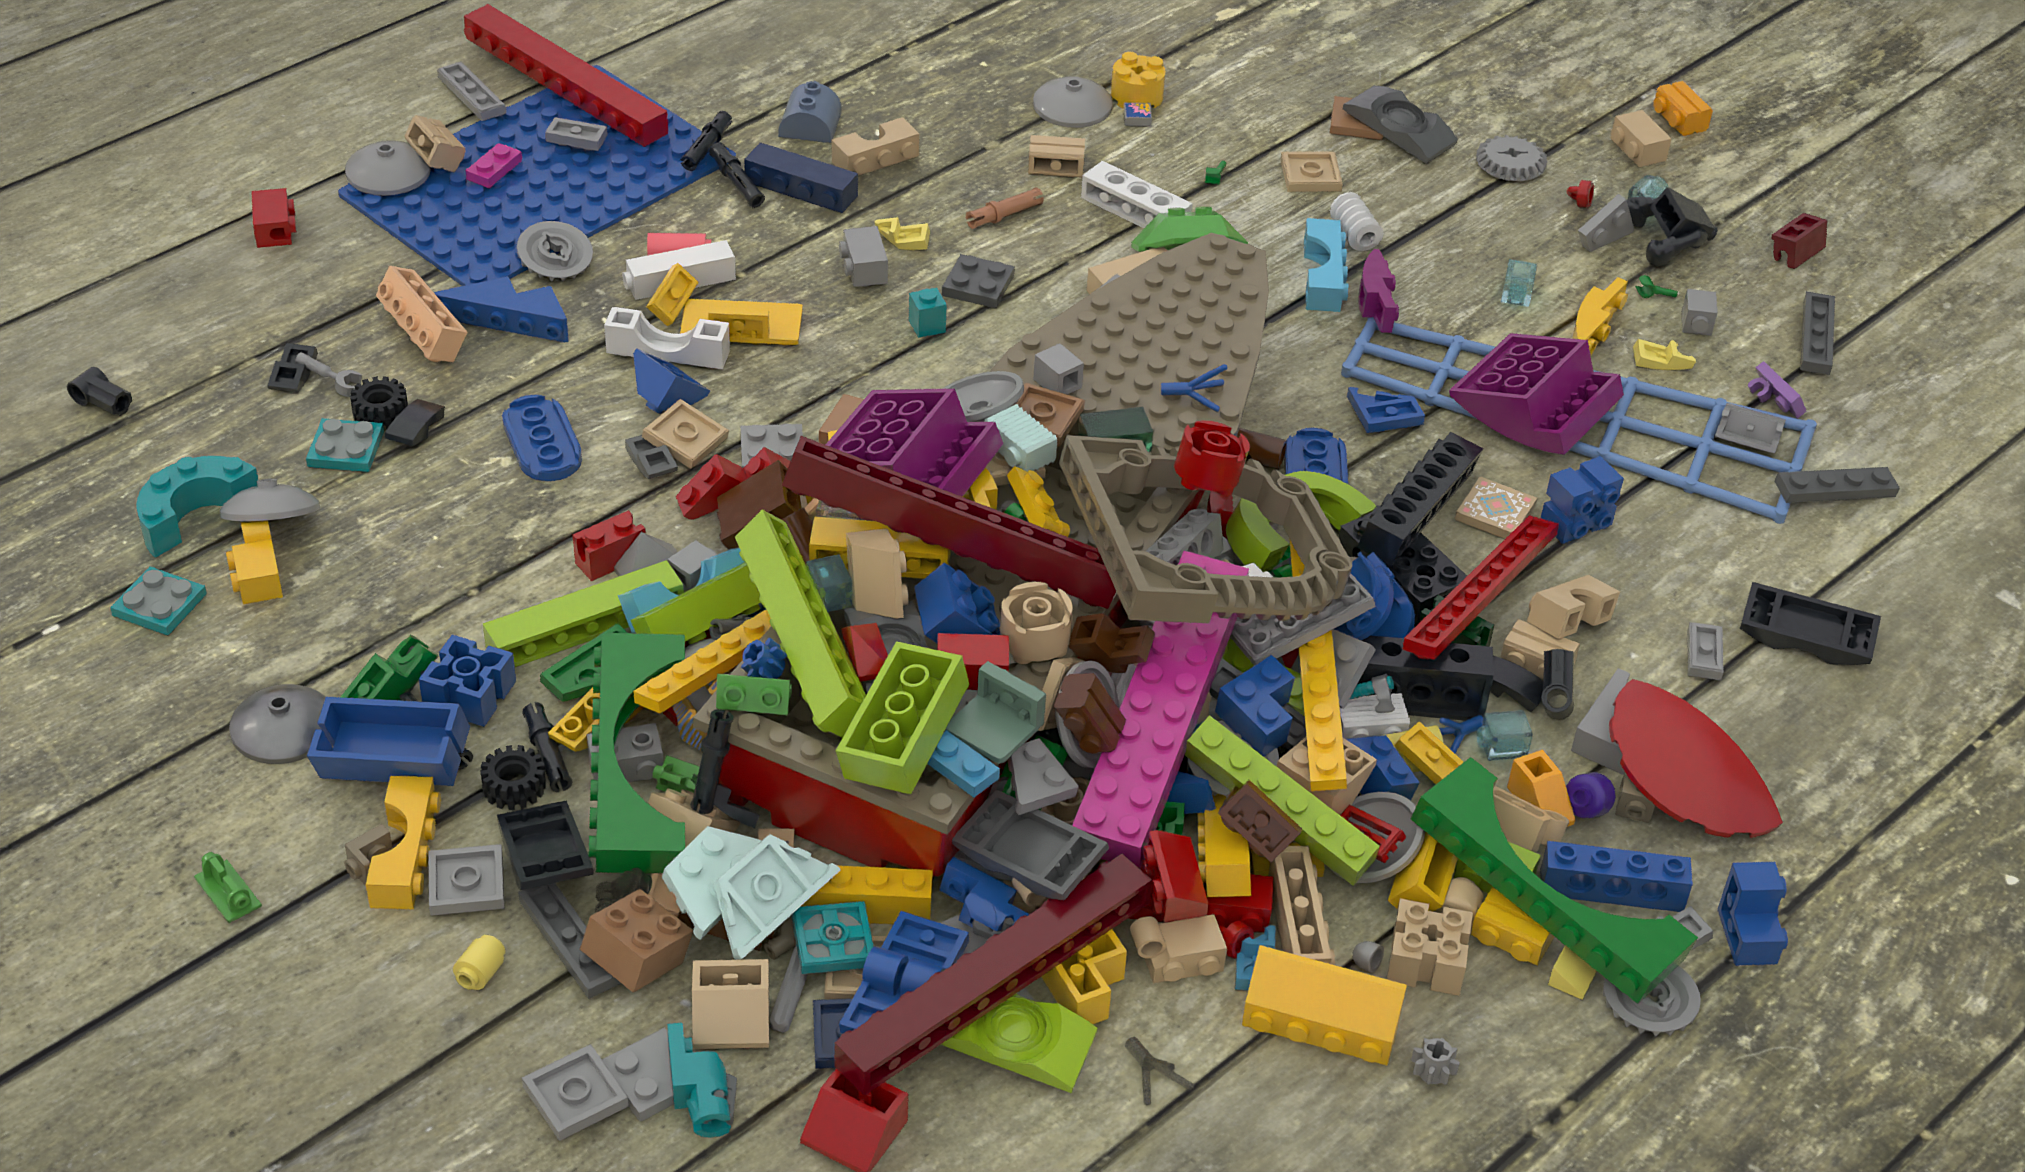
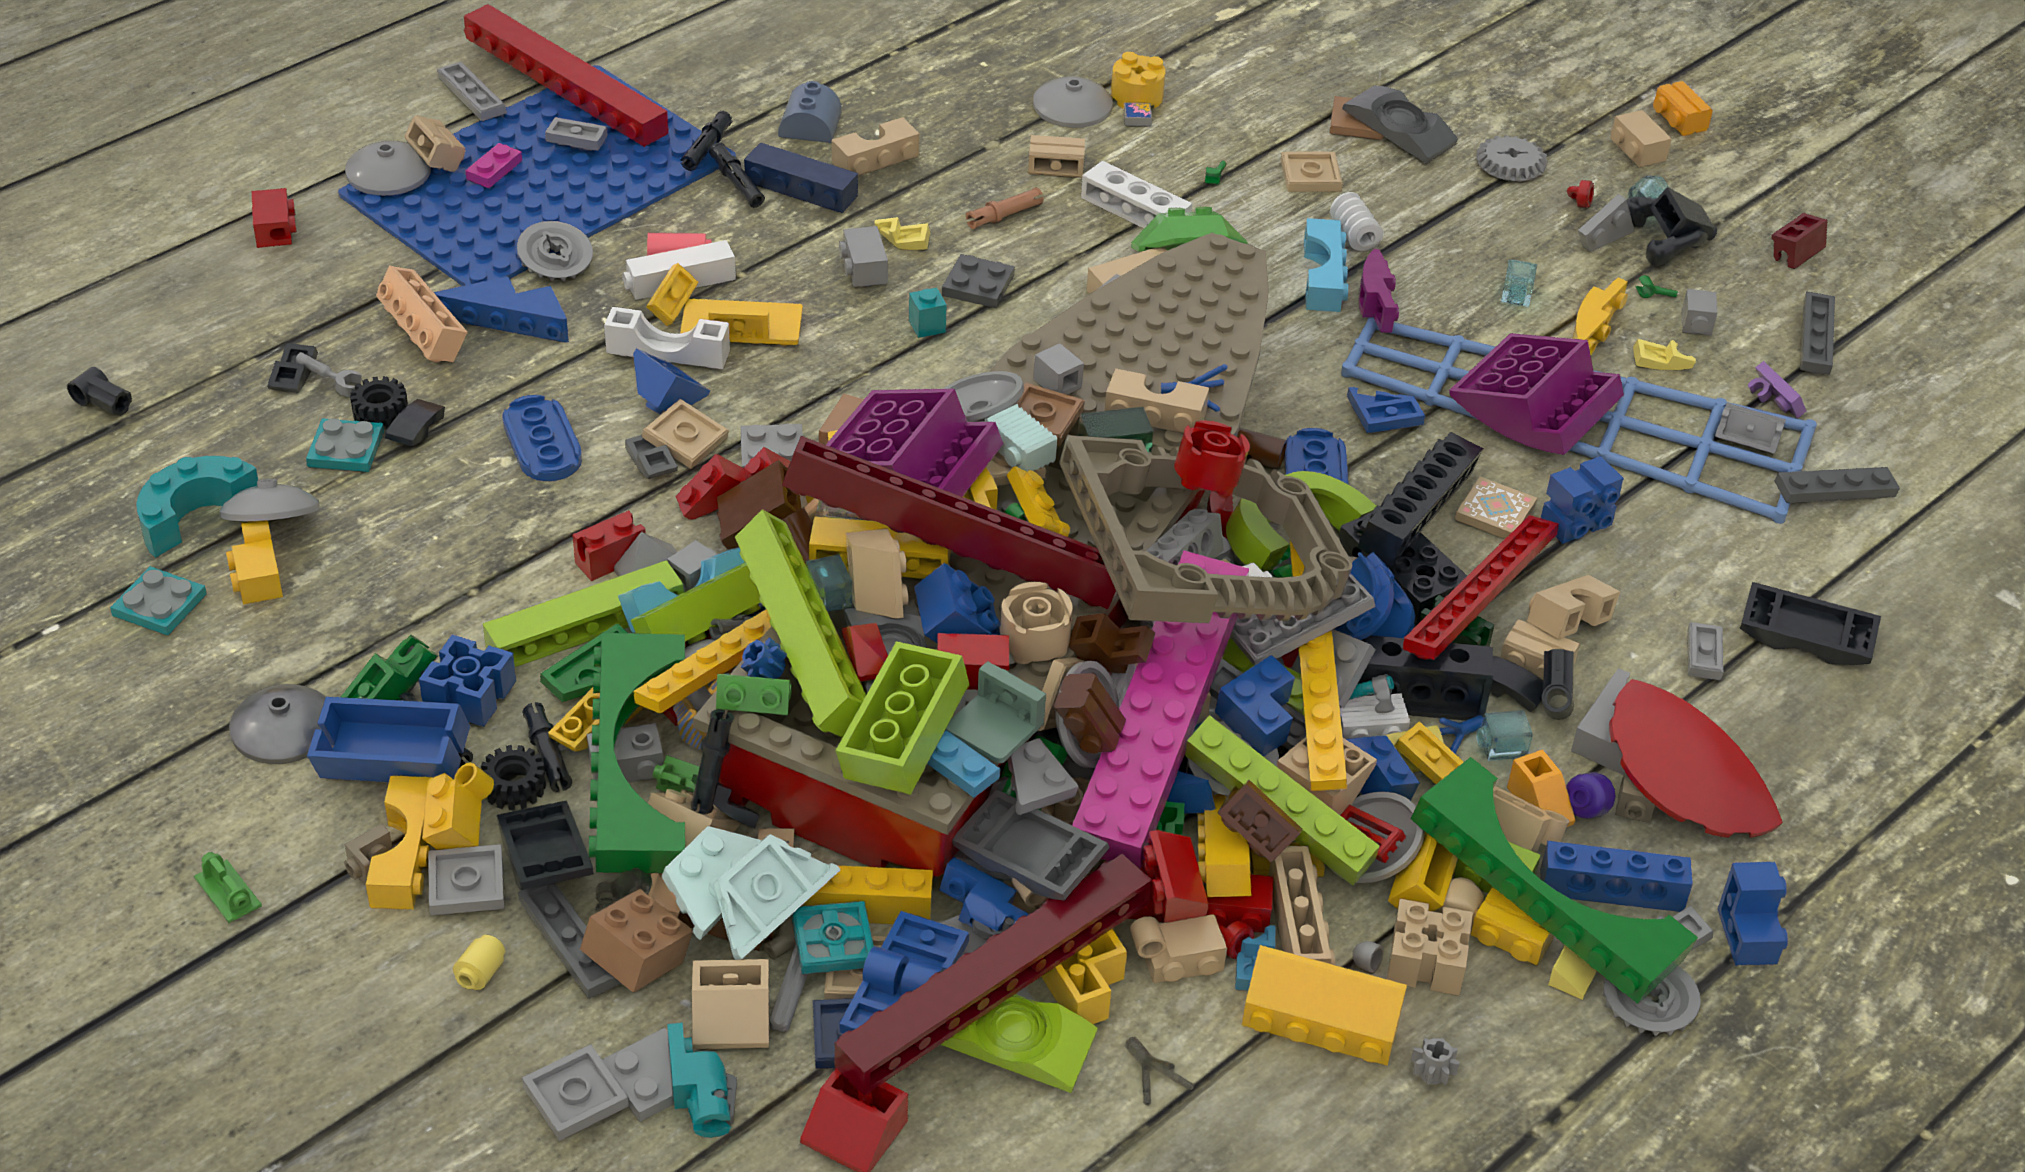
none -> yellow hinge [422,763,494,850]
none -> tan arch [1104,368,1209,433]

